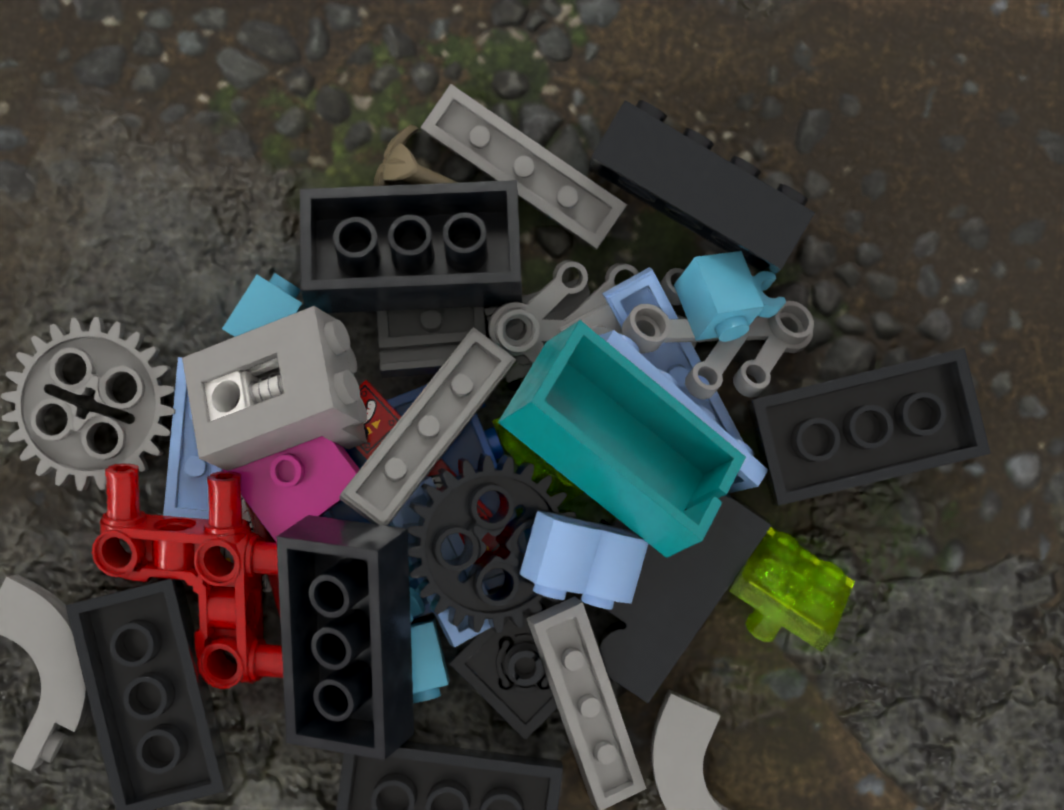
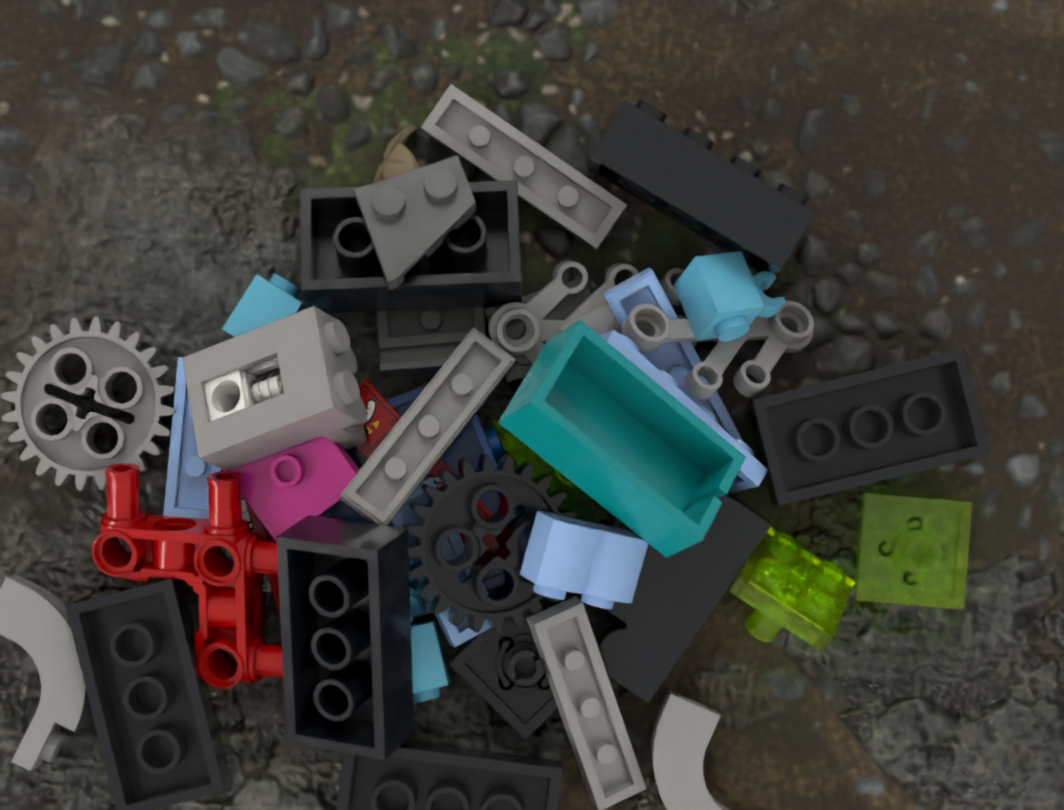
none -> dark grey wing [354,155,476,290]
none -> clear neon green plate [854,493,972,610]

